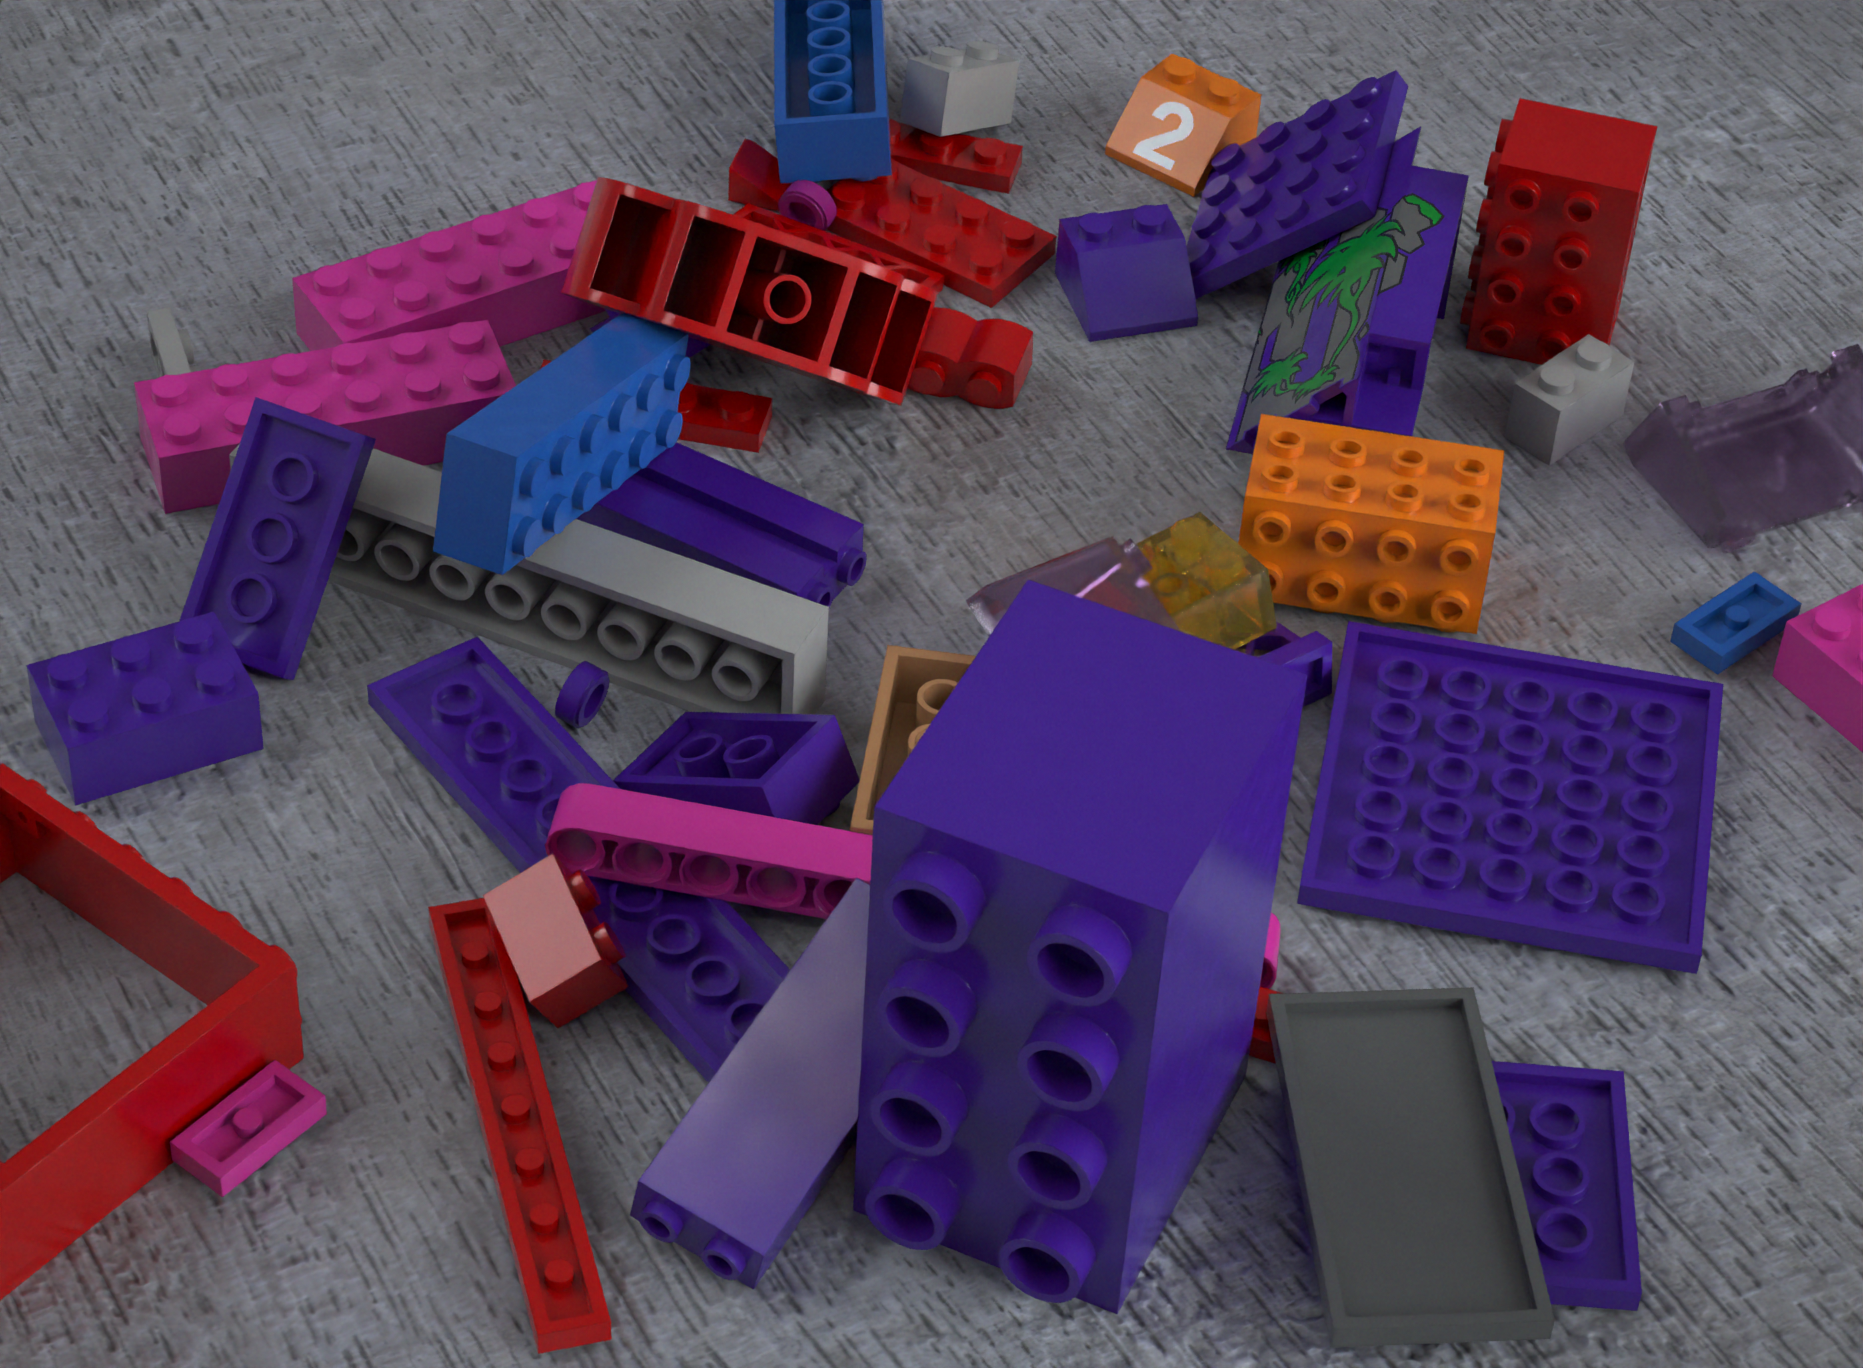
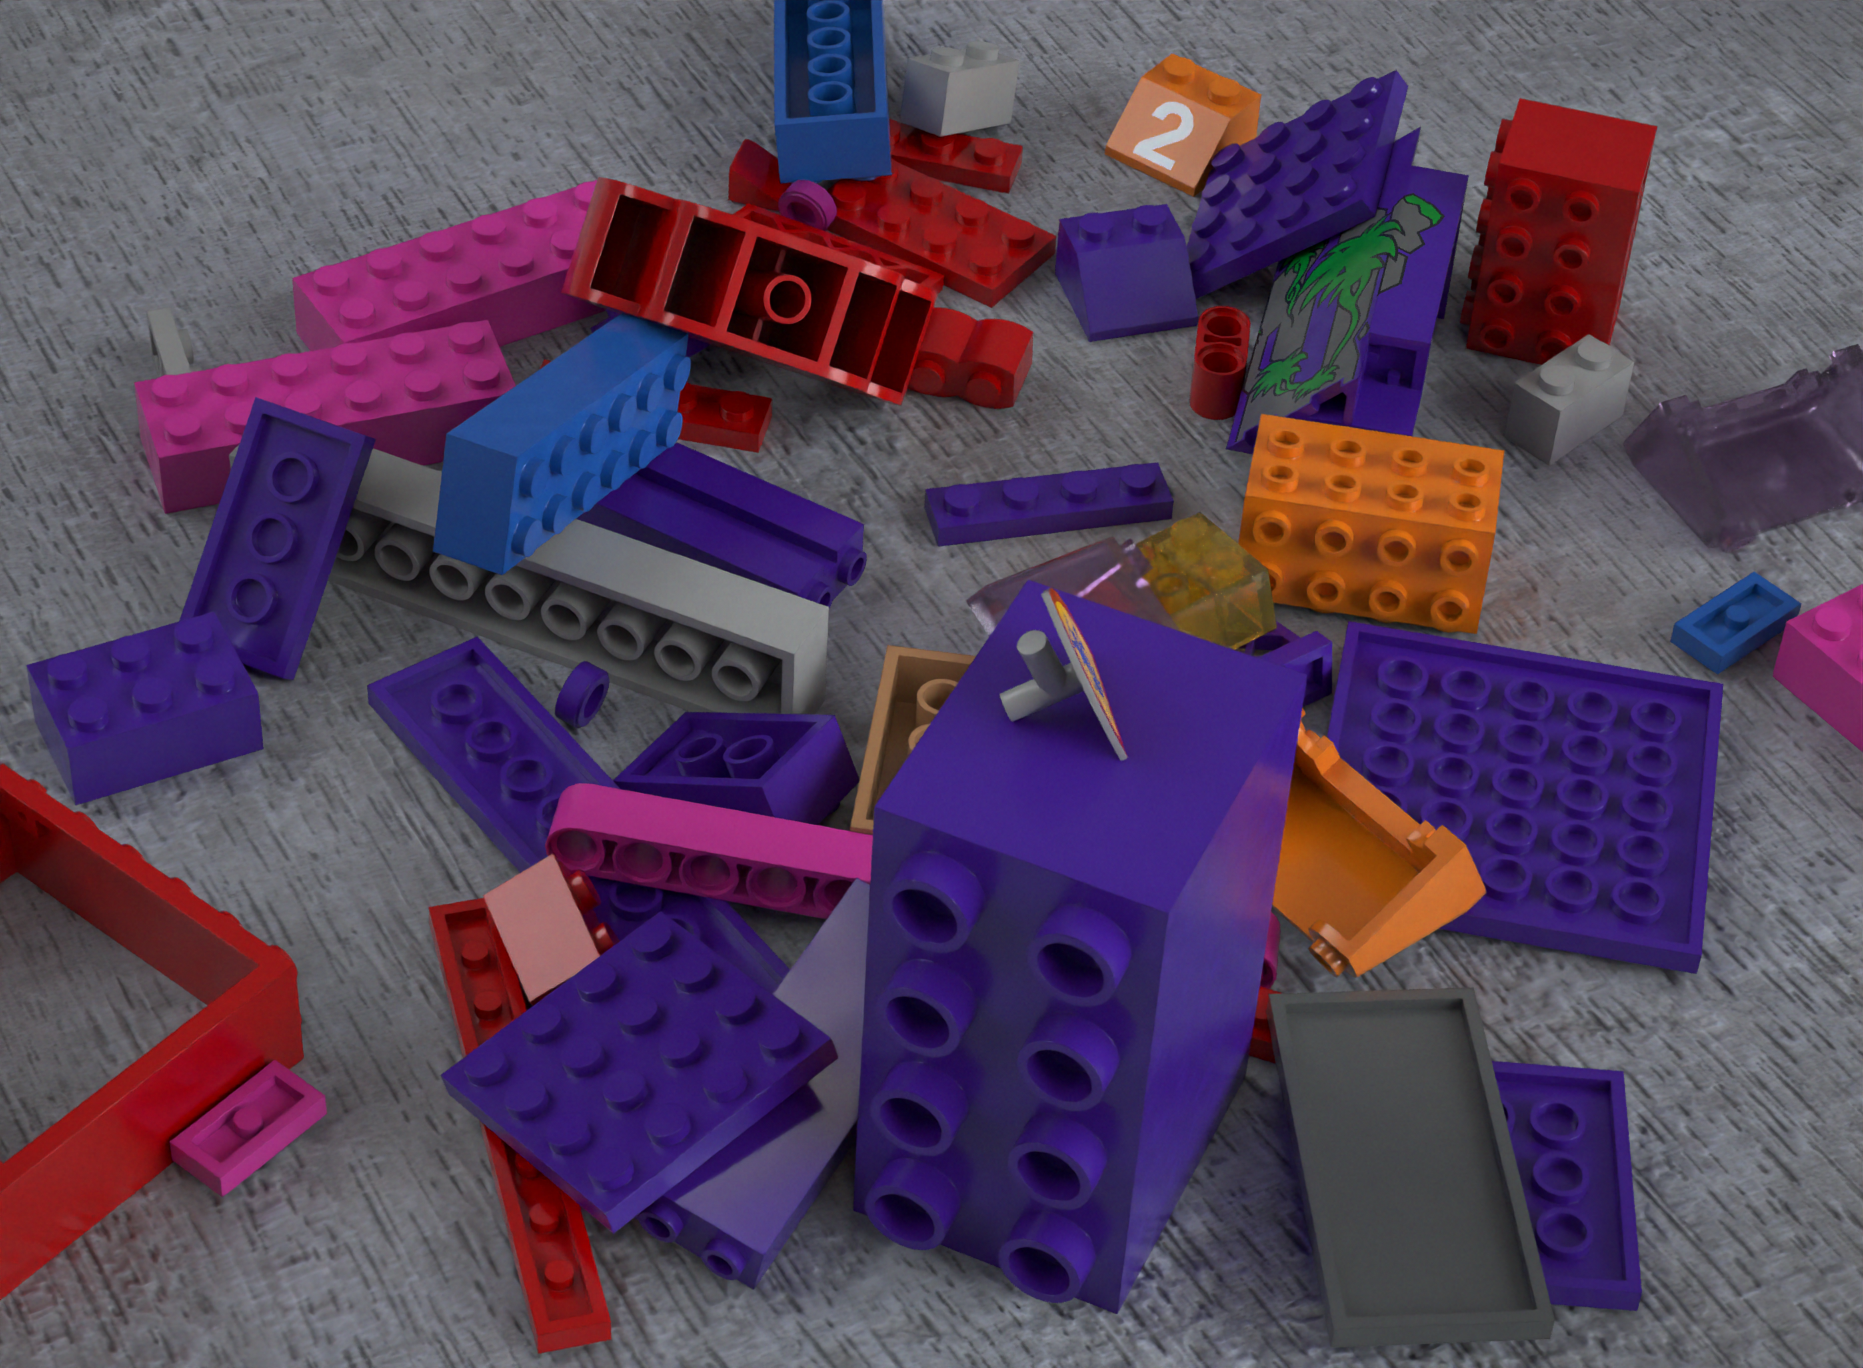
none -> dark purple plate [440,911,838,1234]
none -> dark purple plate [924,462,1174,547]
none -> light grey shield [1000,587,1128,761]
none -> red beam [1189,306,1251,420]
none -> orange windscreen [1272,708,1486,978]

